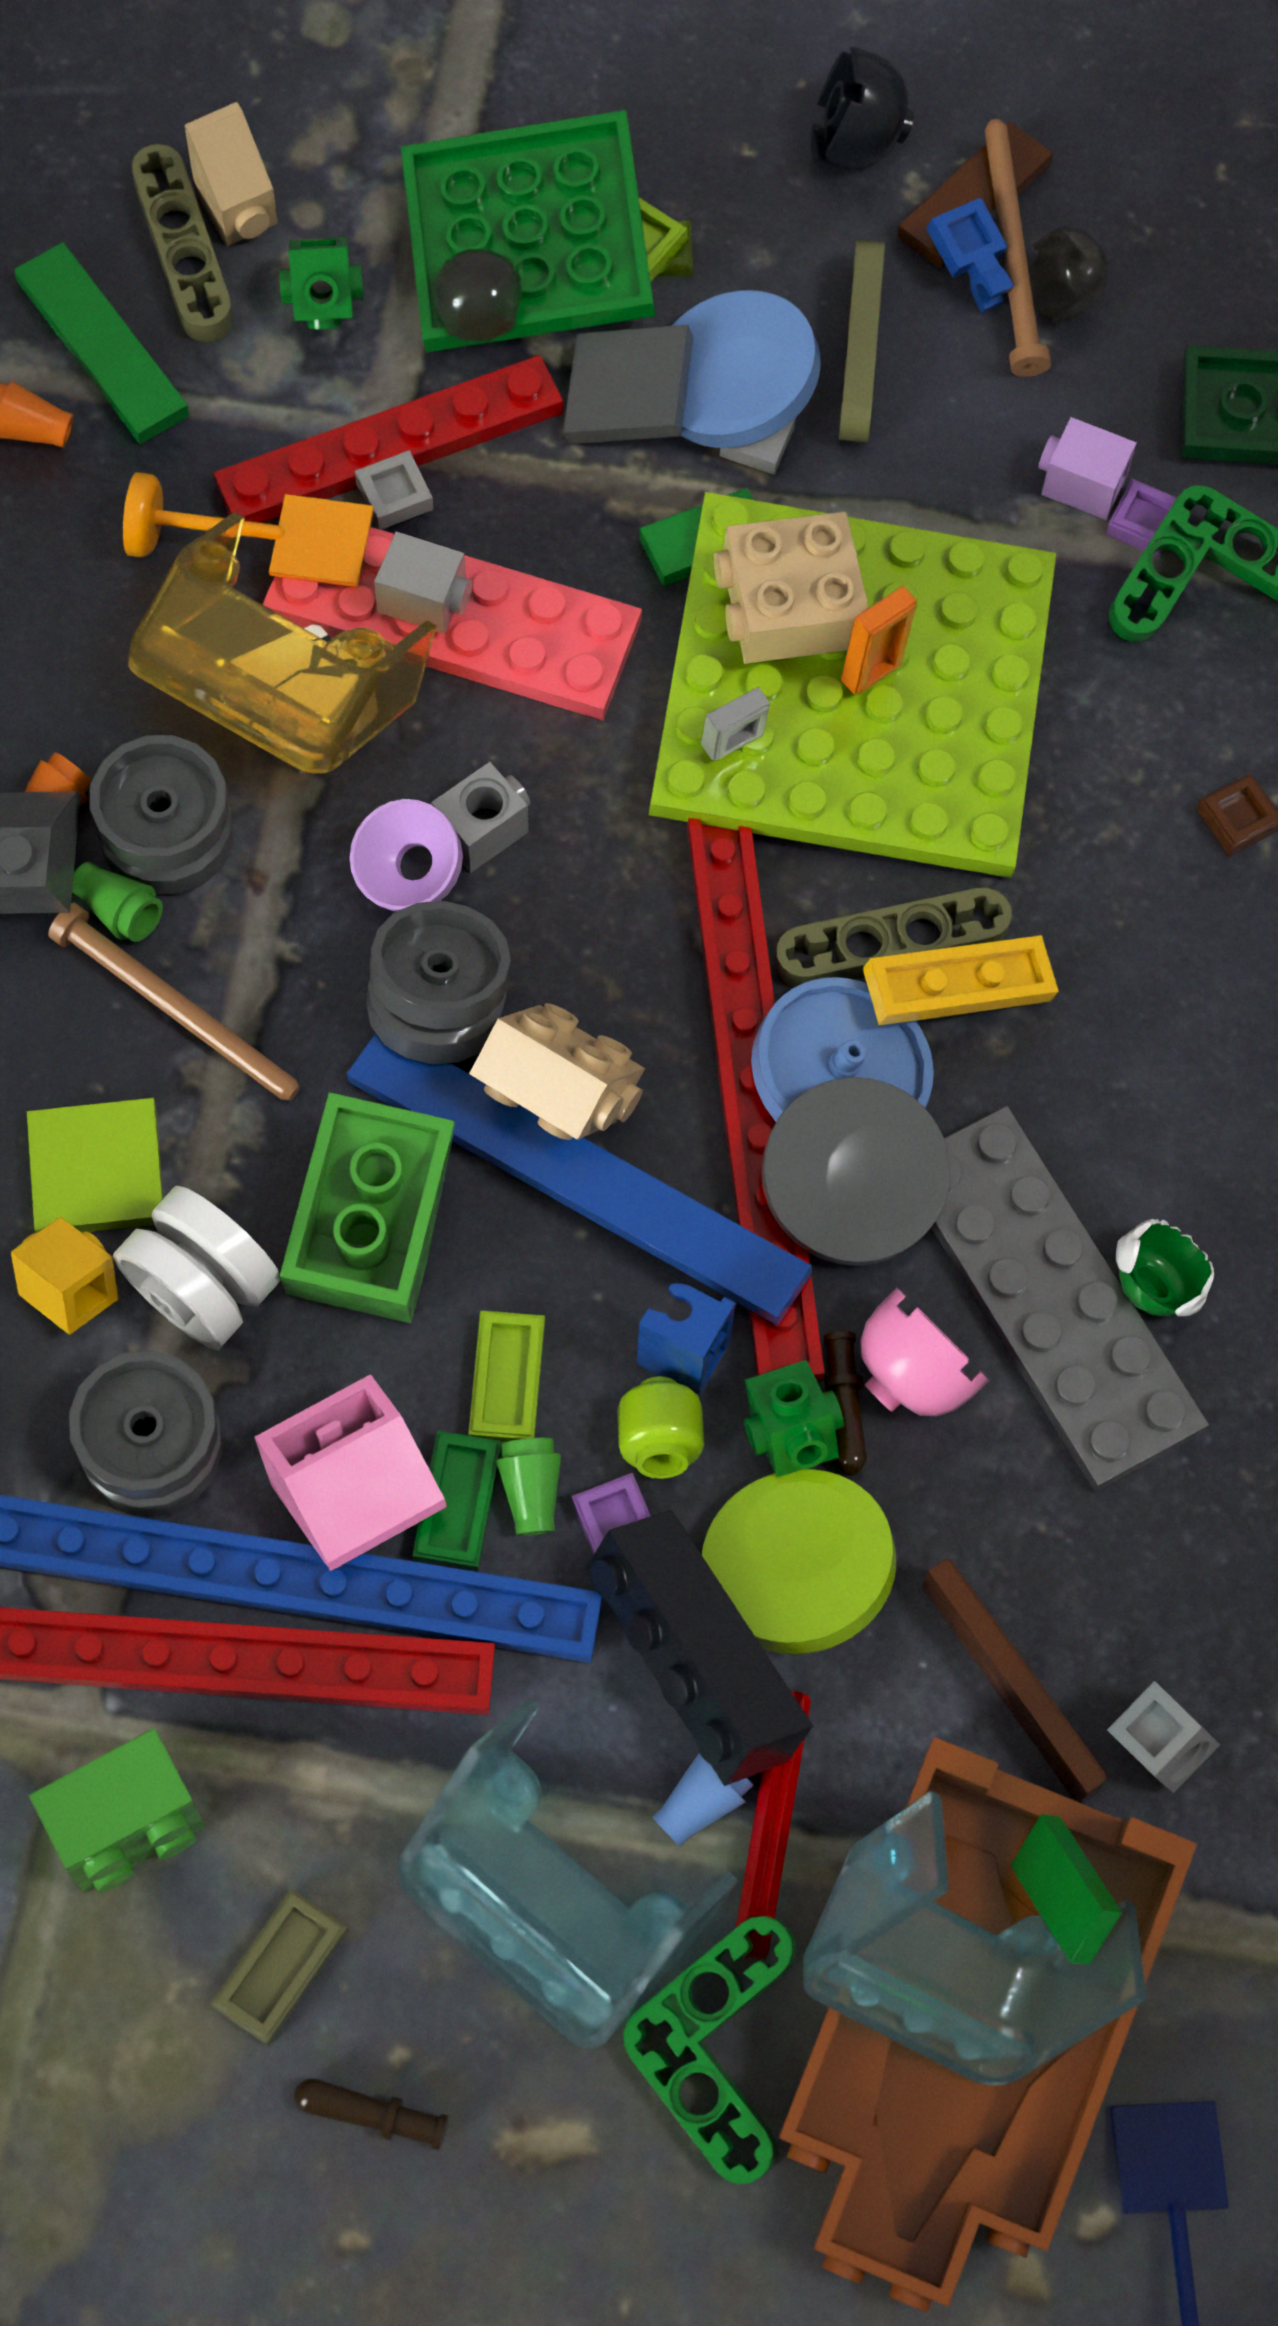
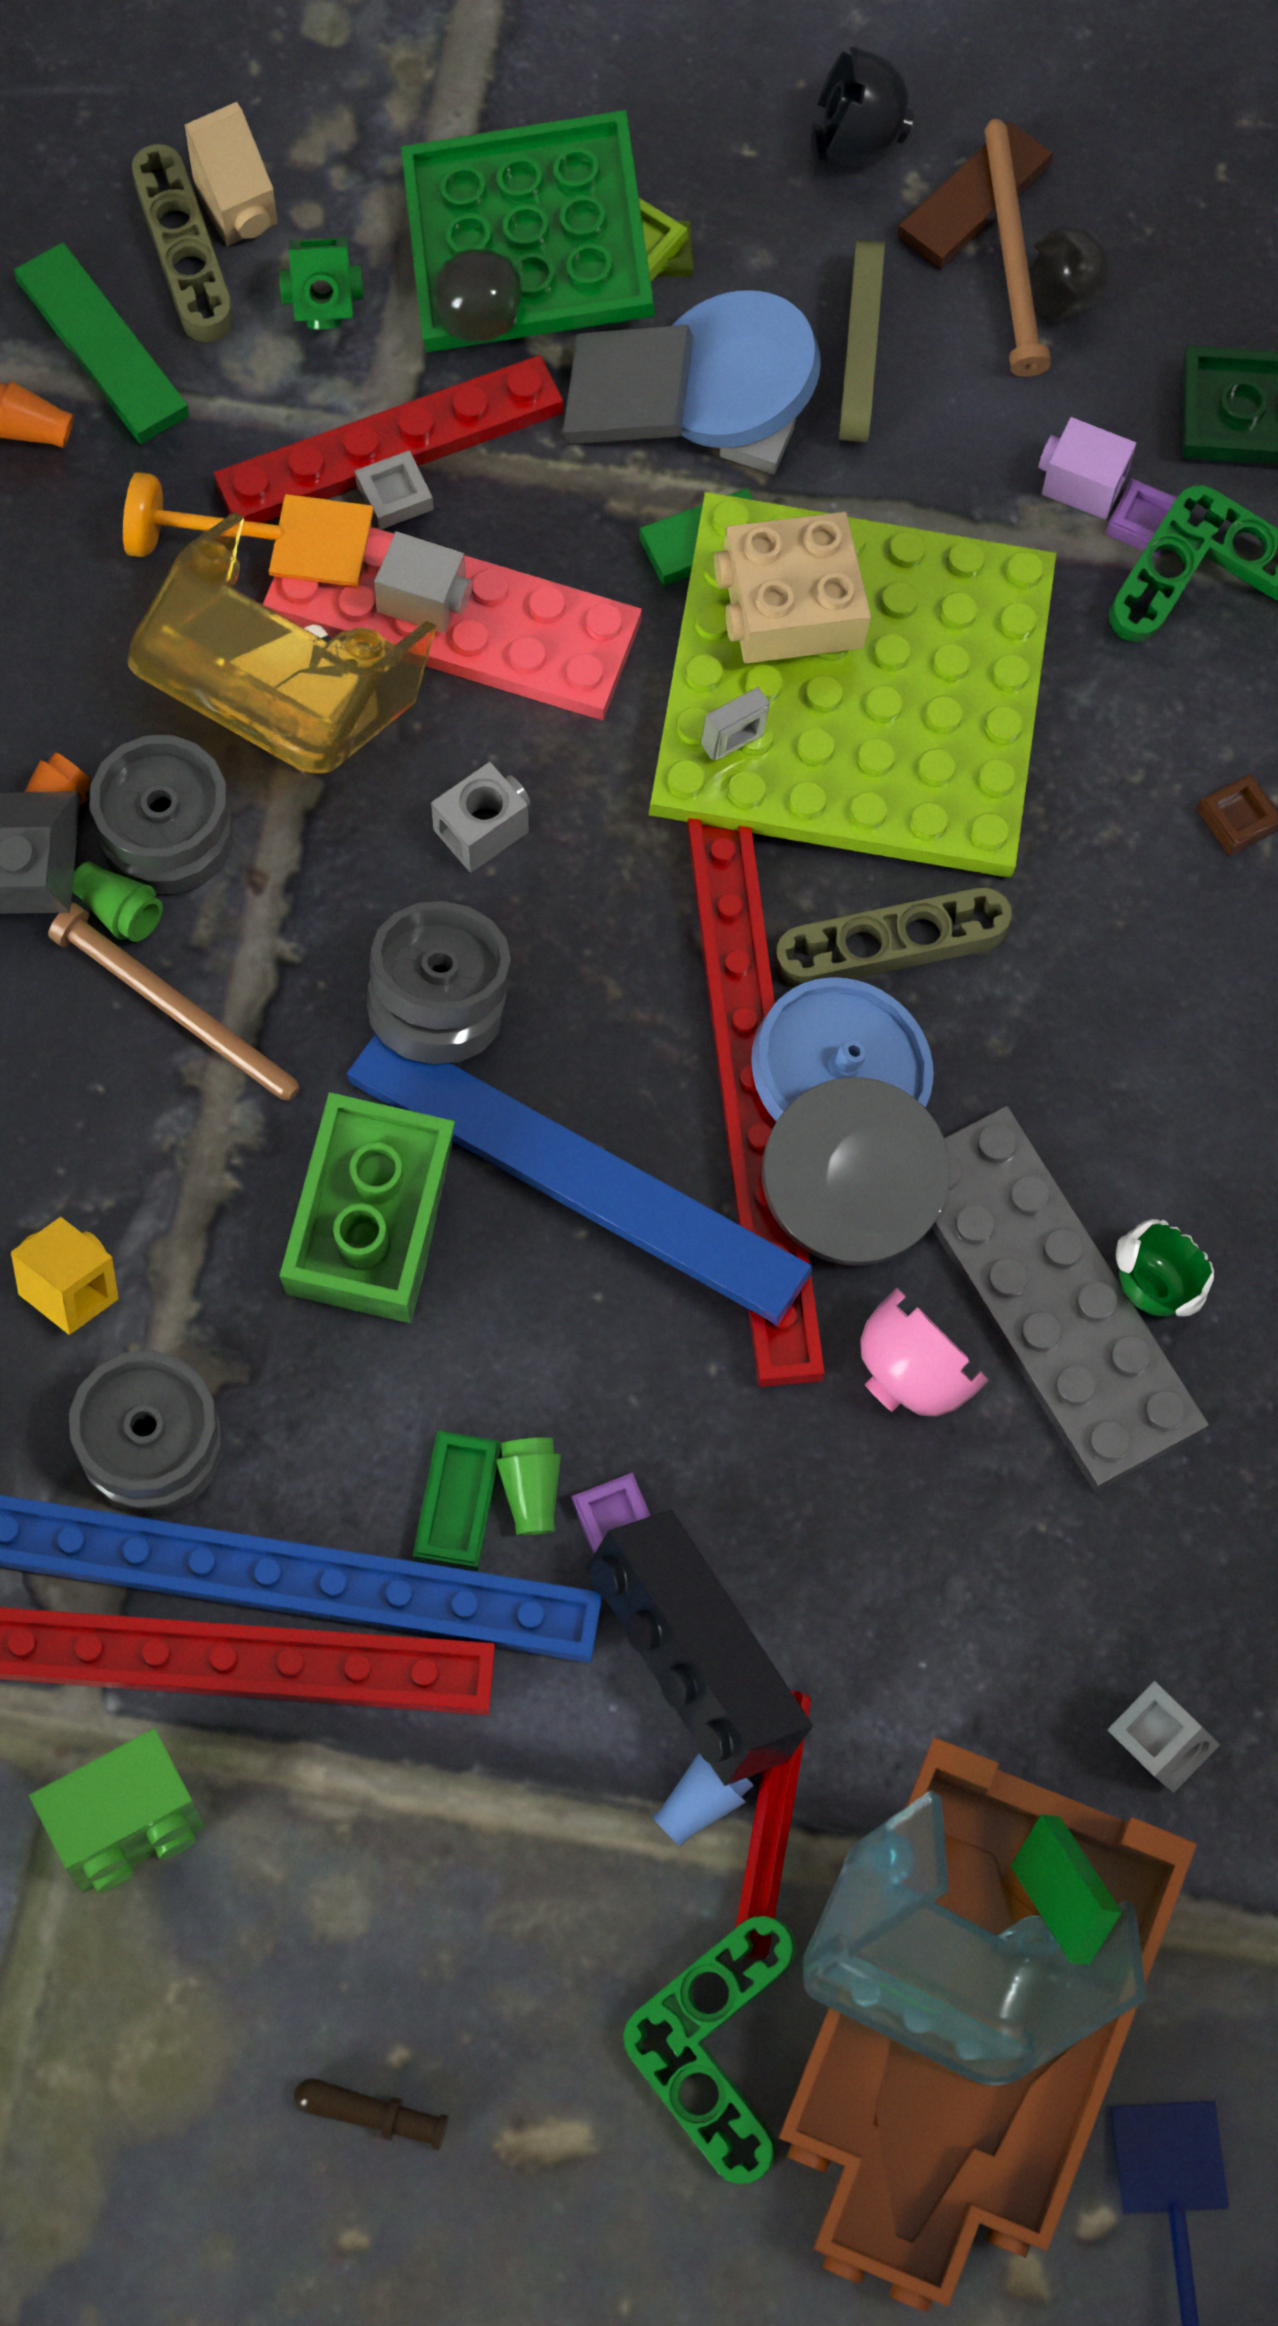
lime tile [27,1098,164,1233] -> none
white wheel [112,1186,281,1350] -> none
olive tile [210,1888,349,2046] -> none
bright pink slope [254,1374,447,1571] -> none
lavender piece [350,799,463,912] -> none
clear light blue windscreen [397,1698,739,2049] -> none
lime tile [468,1310,545,1443] -> none
tan brick [469,1003,645,1140] -> none
lime head [617,1376,704,1479] -> none
blue hinge [637,1283,736,1397] -> none
lime piece [702,1469,896,1654] -> none
green brick [744,1360,844,1478] -> none
dark brown piece [824,1331,867,1476] -> none
orange tile [841,586,917,695] -> none
yellow plate [863,935,1059,1026] -> none
reddish brown tile [922,1558,1107,1804] -> none
blue plate [926,197,1014,314] -> none

